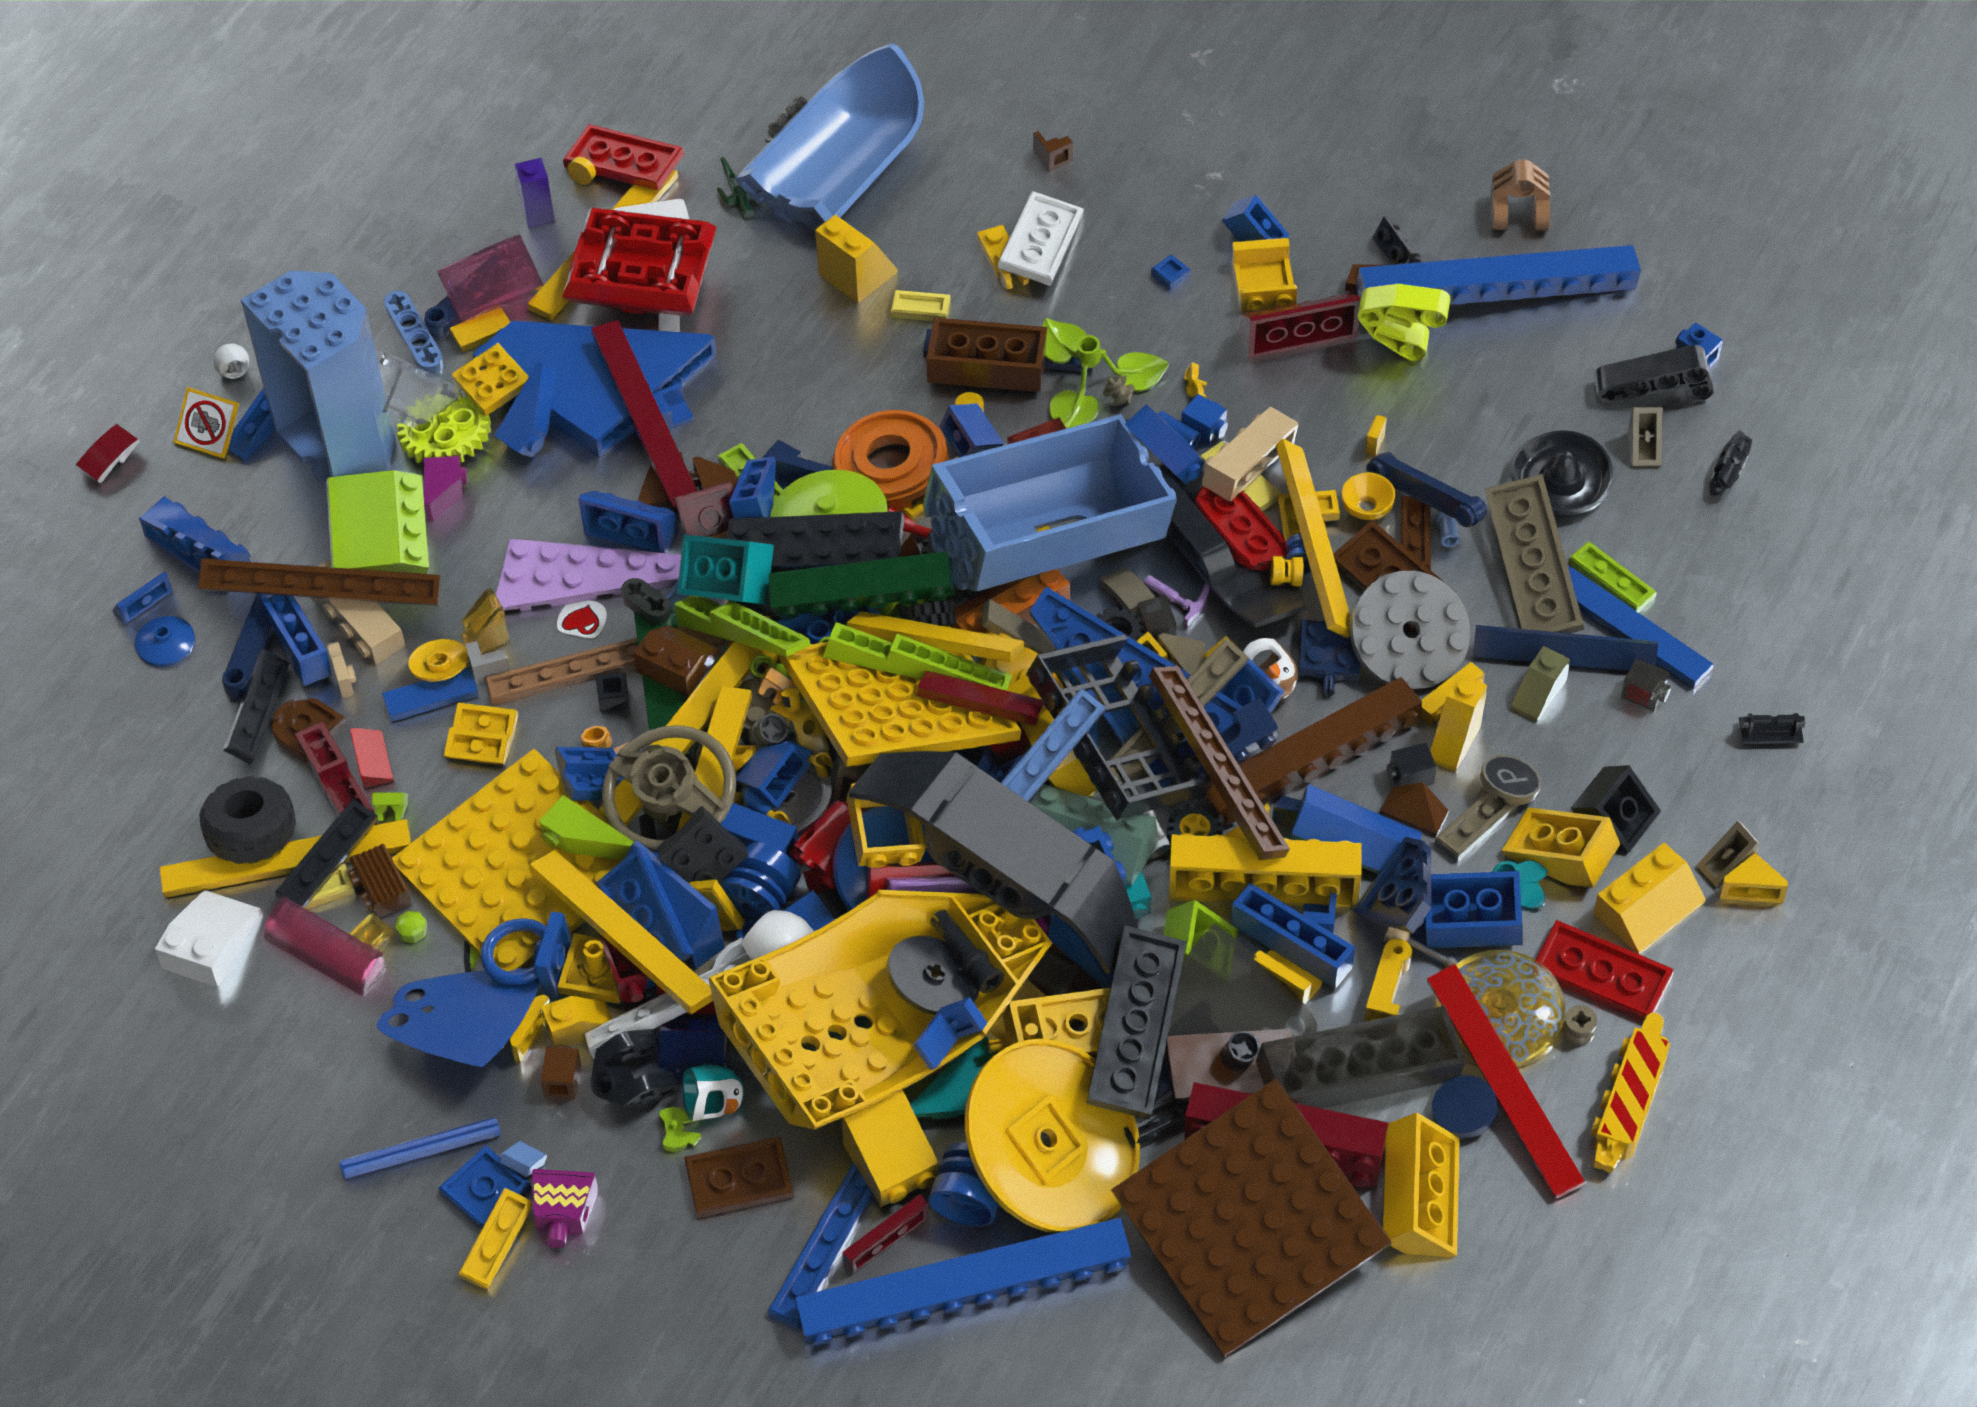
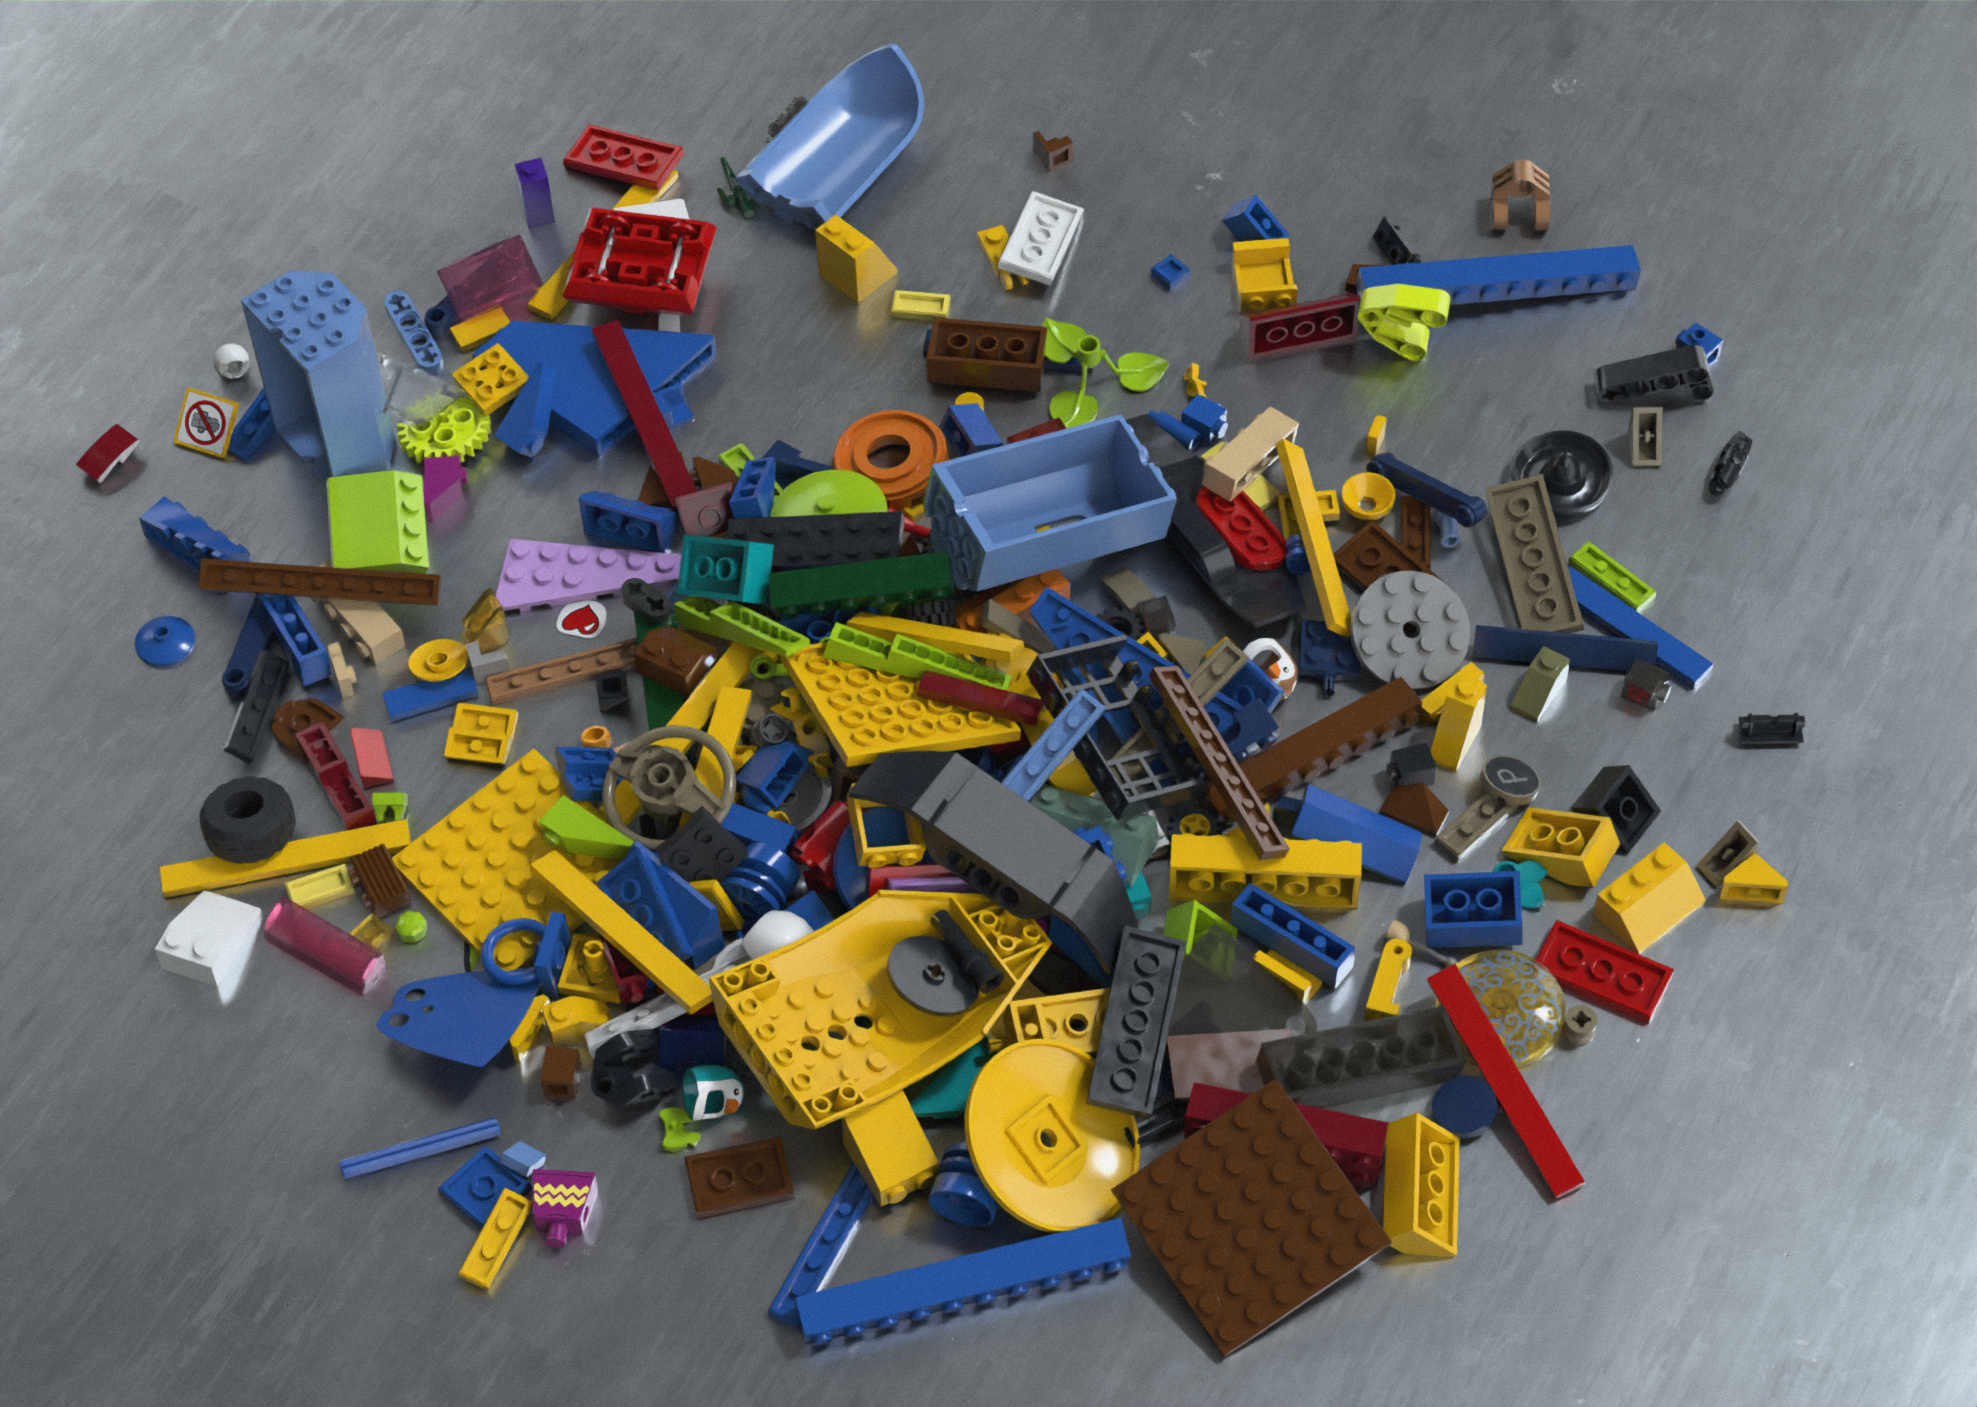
blue slope [113,571,172,624] -> none
black tile [275,799,378,913] -> none
yellow tile [567,157,596,185] -> none
light orange tile [757,667,796,704] -> none
dark red tile [842,1194,928,1275] -> none
blue bracket [914,997,987,1070] -> none
dark tan wheel [1103,375,1135,406] -> none
blue slope [1125,404,1205,484] -> none
lavender piece [1144,575,1209,628] -> none
black wheel [1221,1031,1260,1072] -> none
yellow wheel [1270,556,1303,587] -> none
blue panel [1303,893,1337,933] -> none
dark blue plate [1353,836,1431,933] -> none
yellow hinge [1590,1012,1670,1173] -> none

